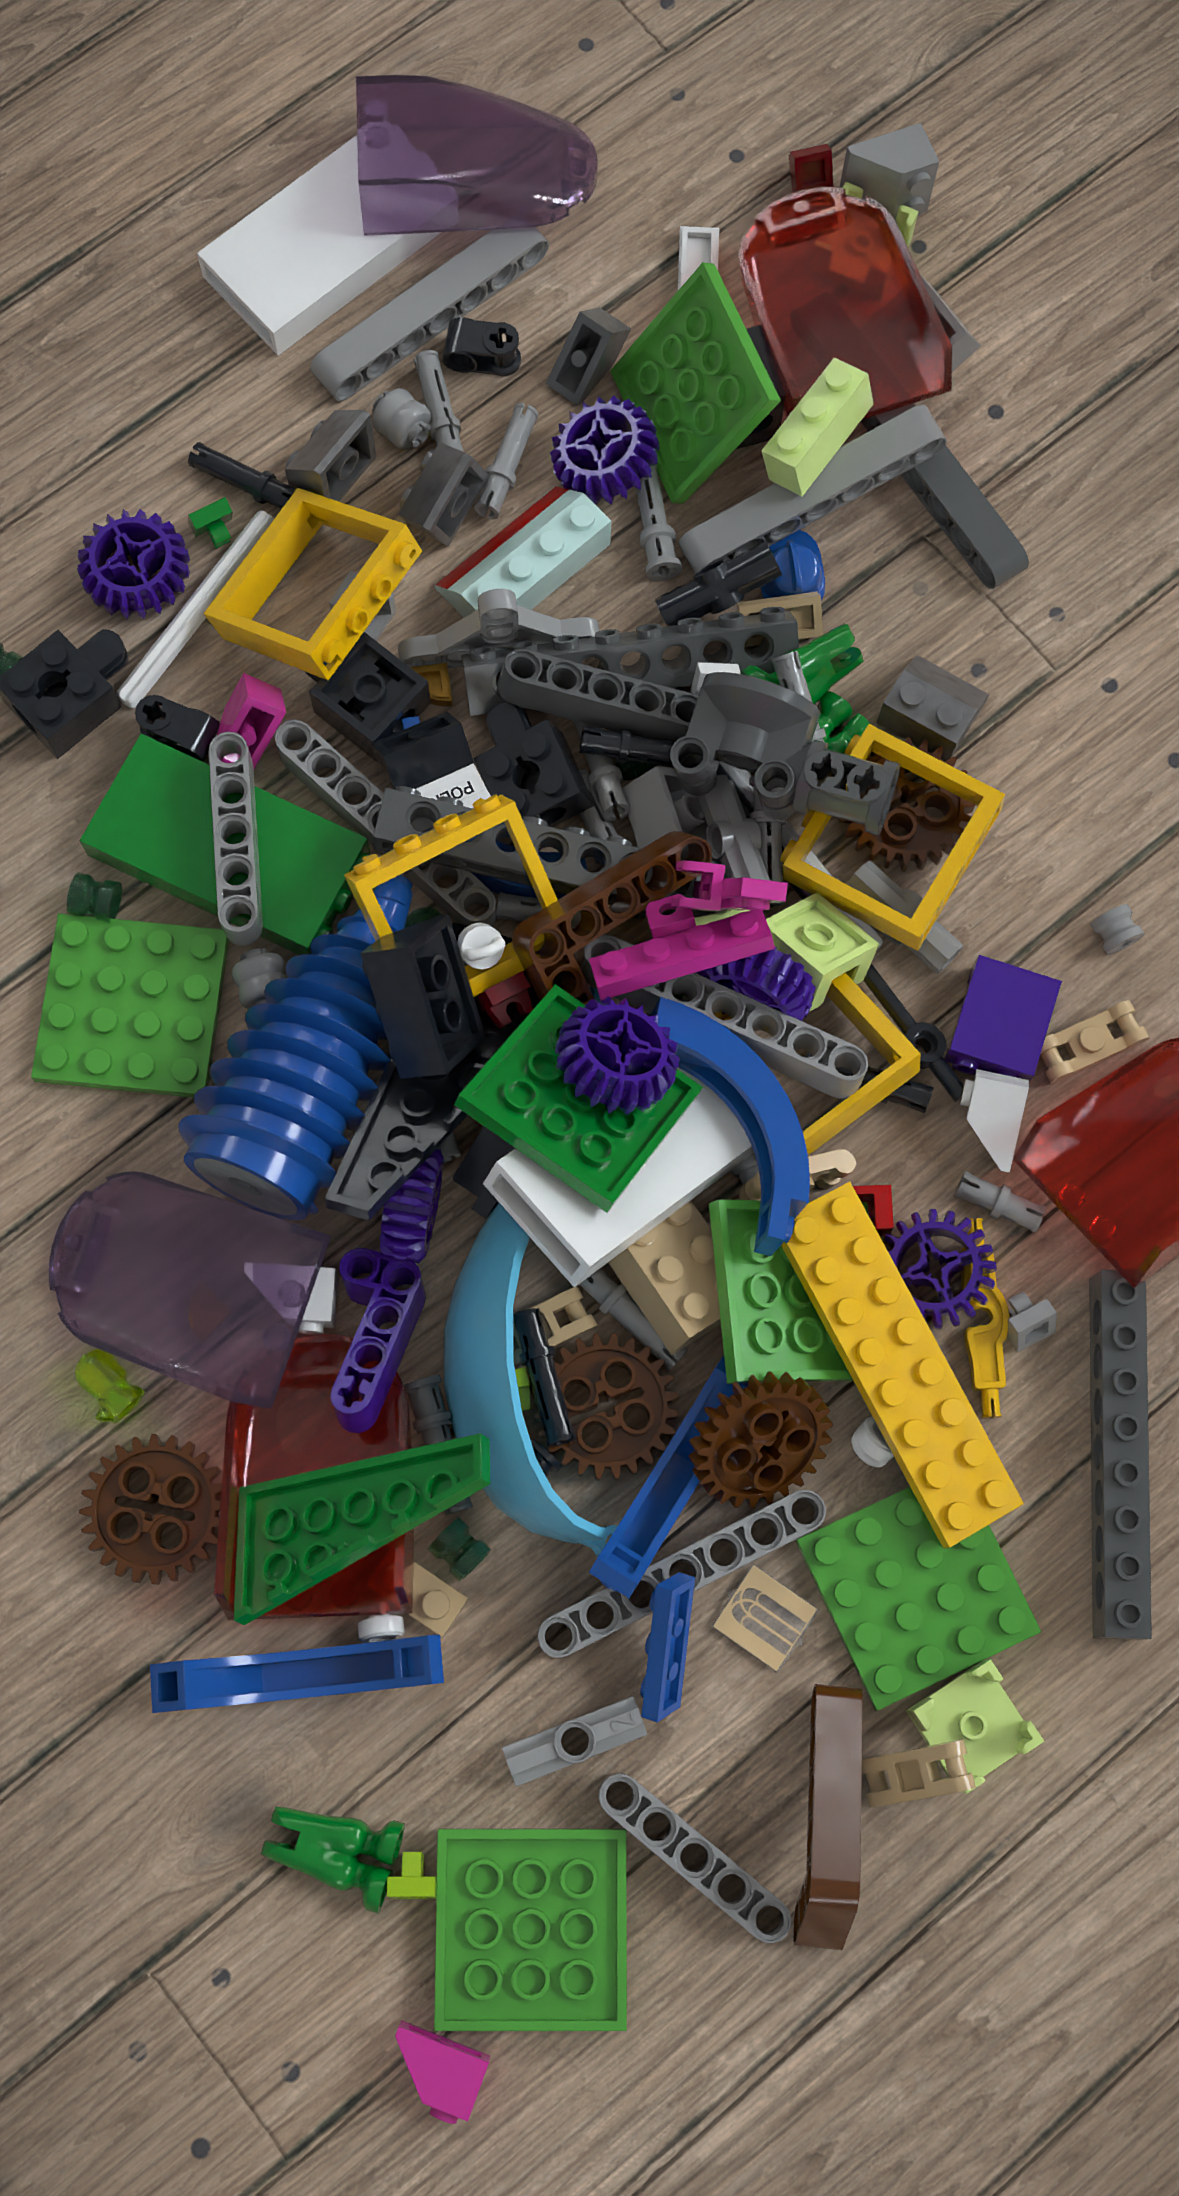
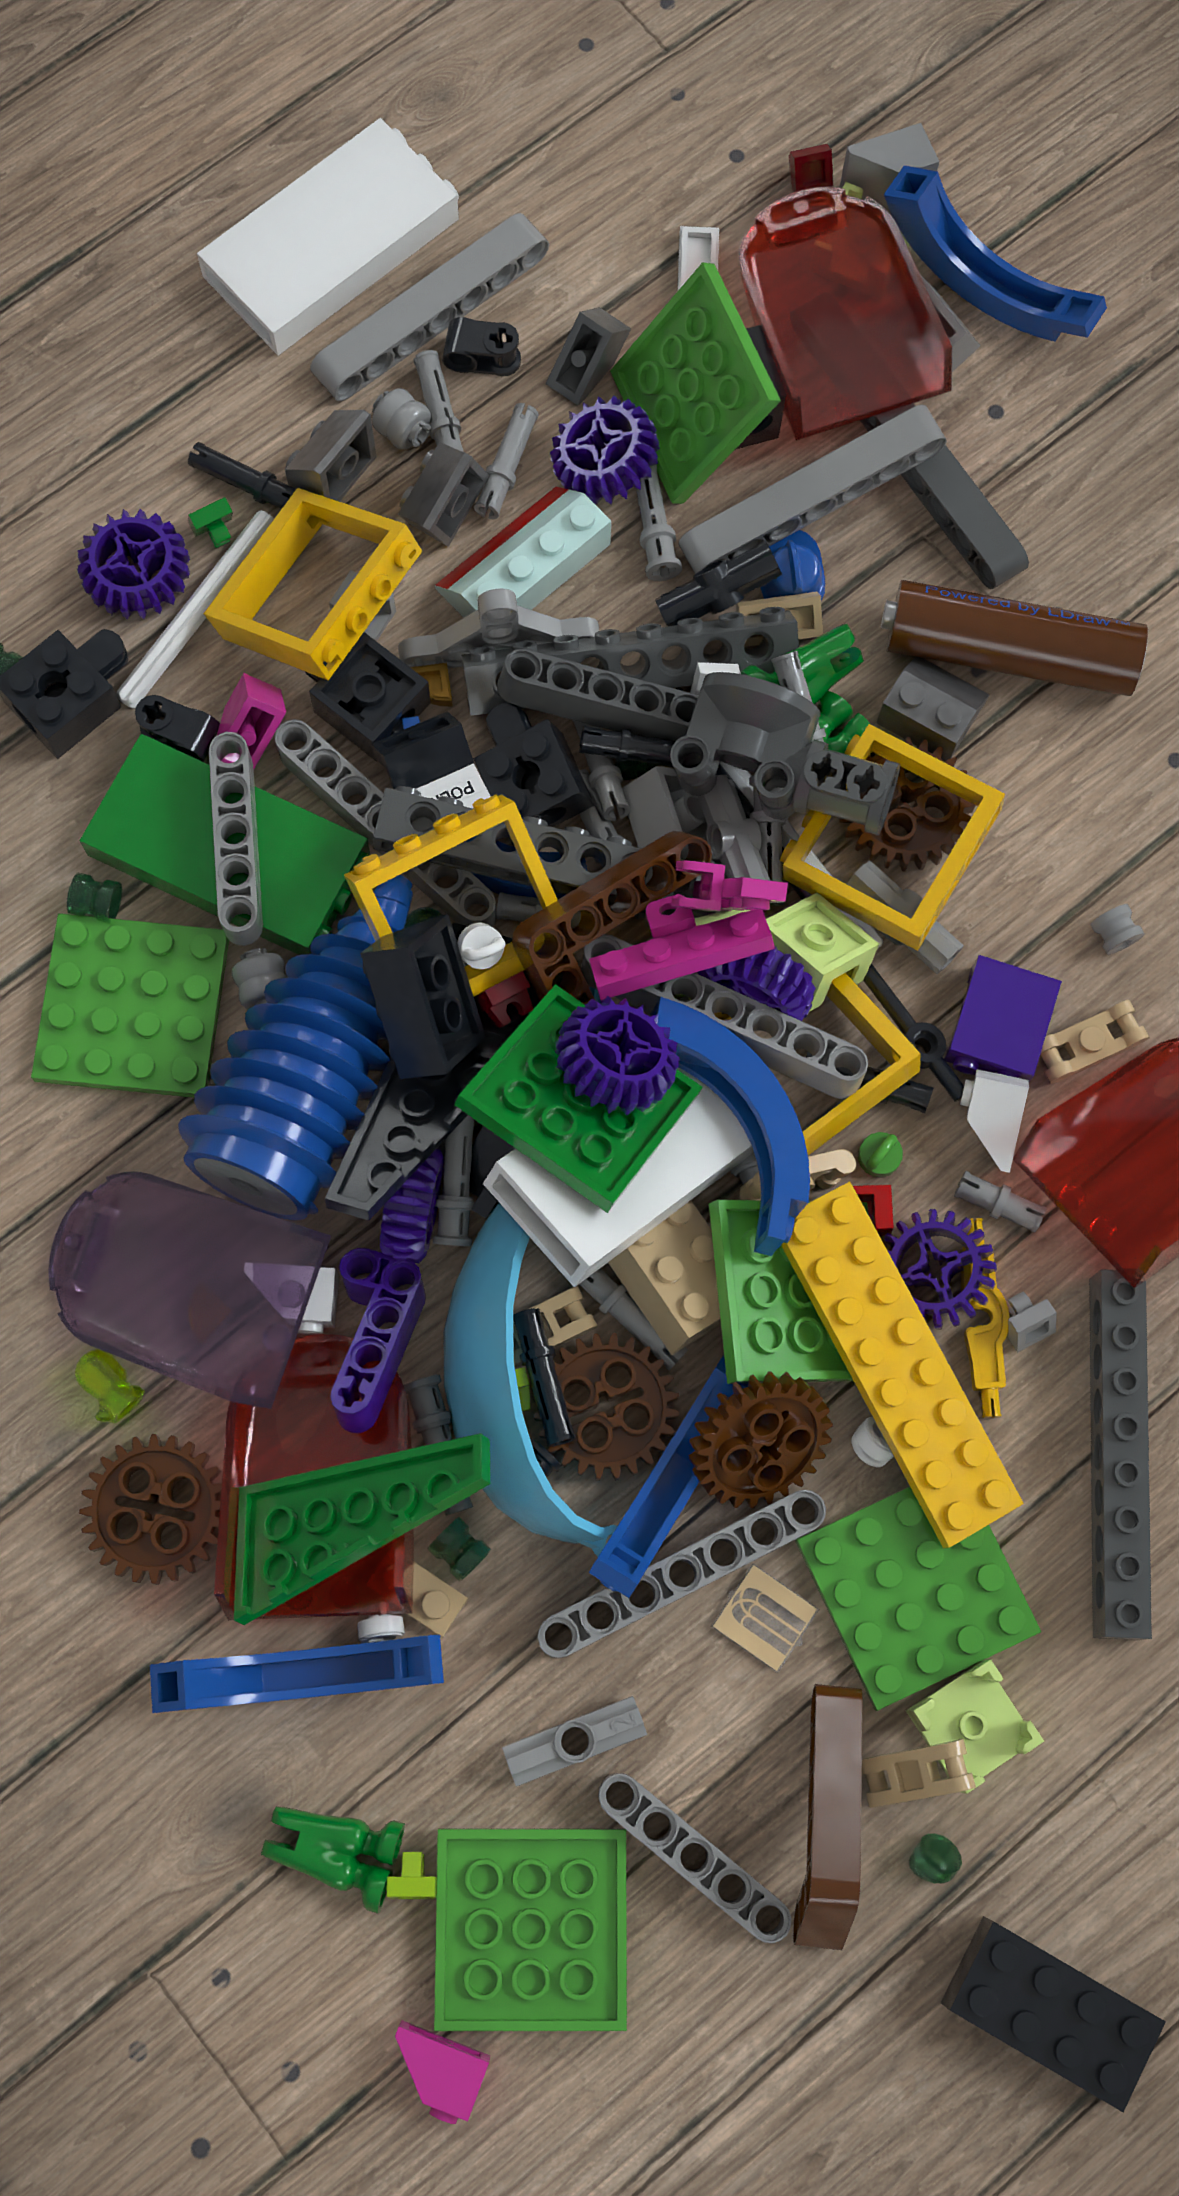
clear purple windscreen [356,75,598,236] -> none
blue plate [640,1572,695,1723] -> none
yellowish green brick [762,357,874,497] -> none
none -> light grey pin [433,1115,475,1246]
none -> bright green tile [858,1132,903,1178]
none -> reddish brown piece [881,580,1148,696]
none -> blue arch [884,165,1107,342]
none -> clear green tile [909,1833,962,1884]
none -> black brick [941,1916,1166,2113]

